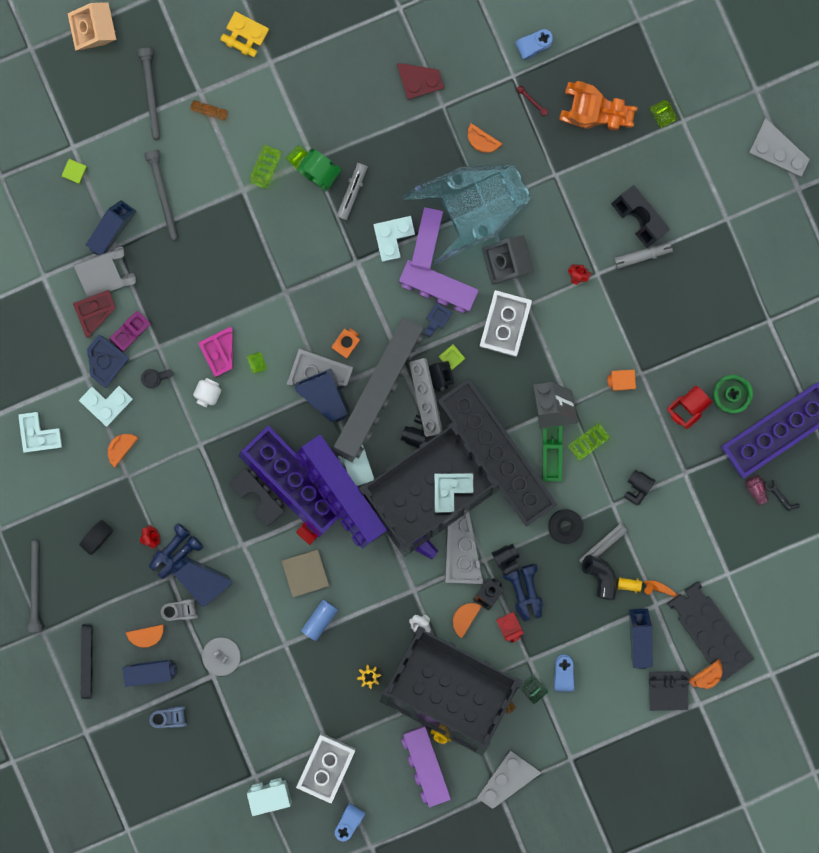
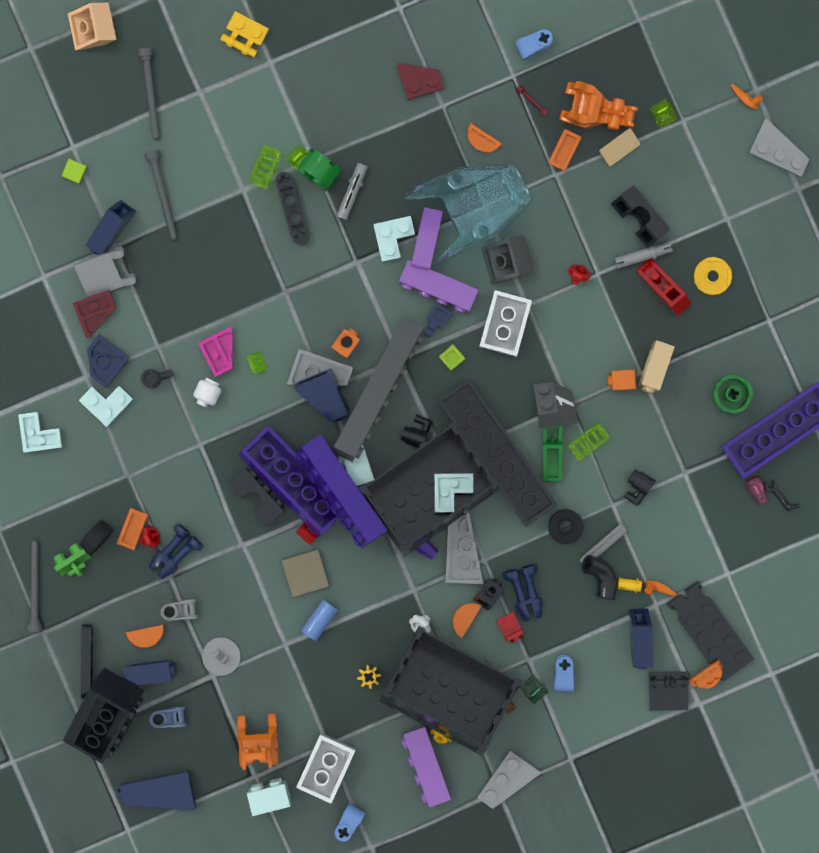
orange tile [108,434,138,468] -> none
magenta slope [109,310,151,352] -> none
dark blue slope [172,557,232,607] -> none
clear orange axle [190,100,228,120] -> none
light grey bracket [409,358,443,437] -> none
black brick [428,361,455,392] -> none
black piece [491,543,520,575] -> none
red piece [667,385,713,429] -> none
none -> bright green hips [54,543,91,577]
none -> black brick [63,667,145,764]
none -> orange tile [116,508,148,550]
none -> dark blue slope [117,770,197,811]
none -> orange animal [237,713,279,770]
none -> black beam [276,172,309,245]
none -> orange tile [548,129,582,171]
none -> tan slope [599,128,641,167]
none -> red slope [636,259,691,316]
none -> tan window [638,340,675,394]
none -> yellow tile [693,257,732,295]
none -> orange bar [731,84,763,109]

